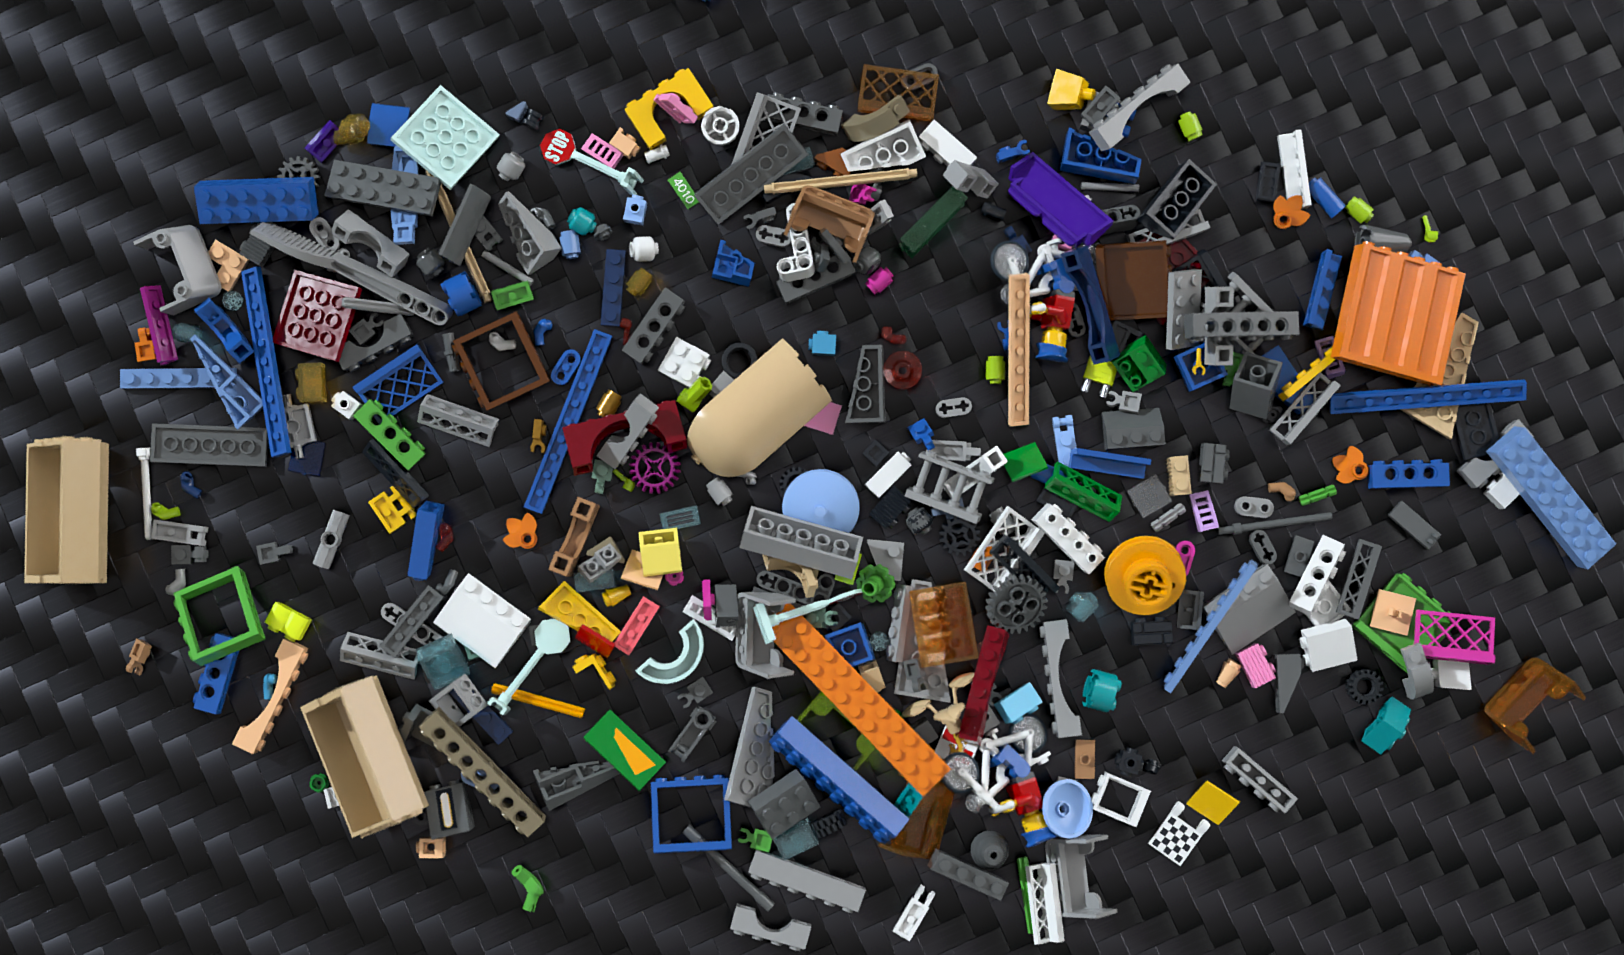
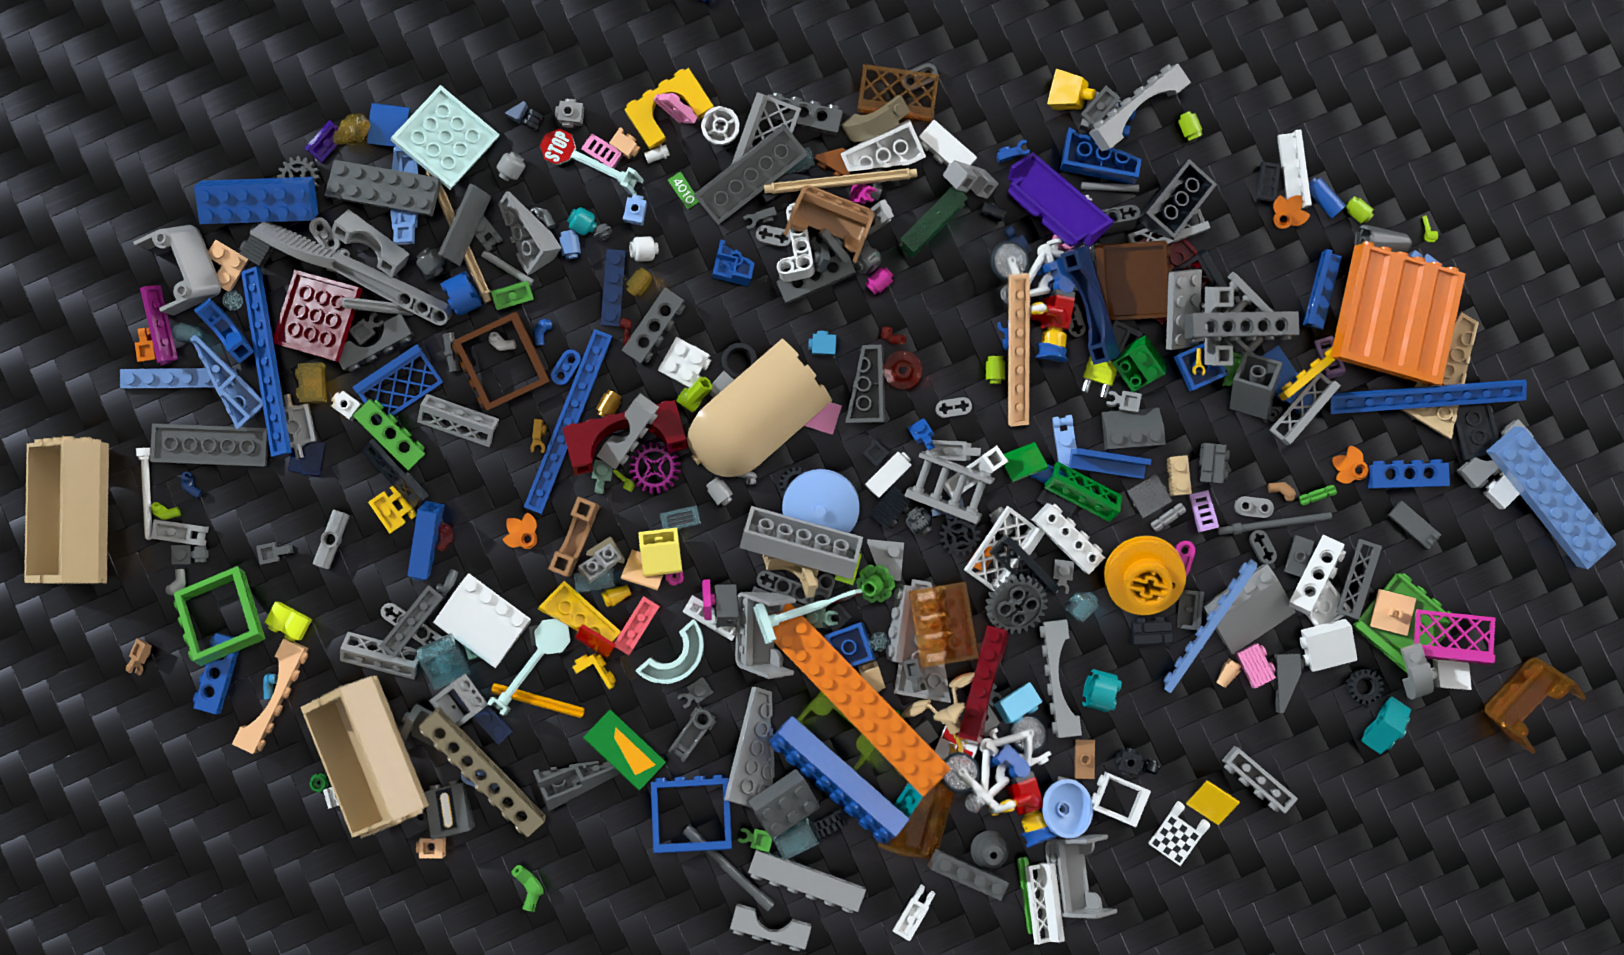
none -> light grey brick [555,99,585,128]

